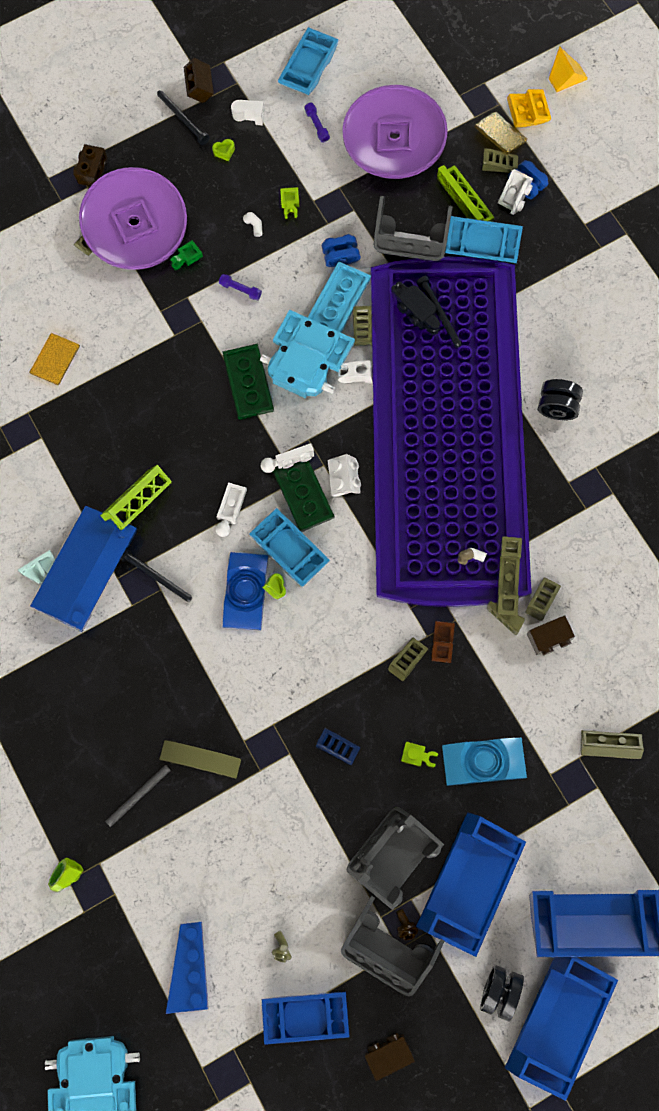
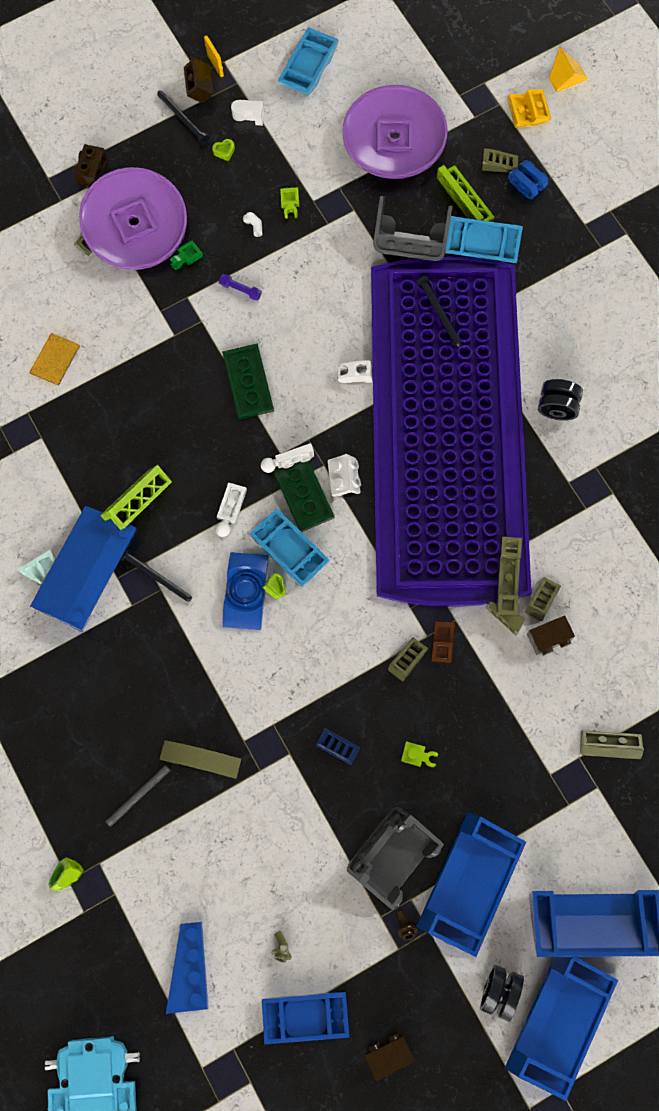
medium azure piece [260,261,371,399] -> none
dark purple bar [304,102,330,142] -> none
blue brick [321,234,361,267] -> none
dark grey windscreen [341,896,445,996] -> none
olive slope [353,306,372,346] -> none
black hinge [391,281,441,335] -> none
dark azure slope [442,738,527,786] -> none
arm [458,548,487,565] -> none
clear yellow piece [475,112,528,155] -> none
white bracket [498,169,533,215] -> none
none -> yellow piece [204,36,224,77]

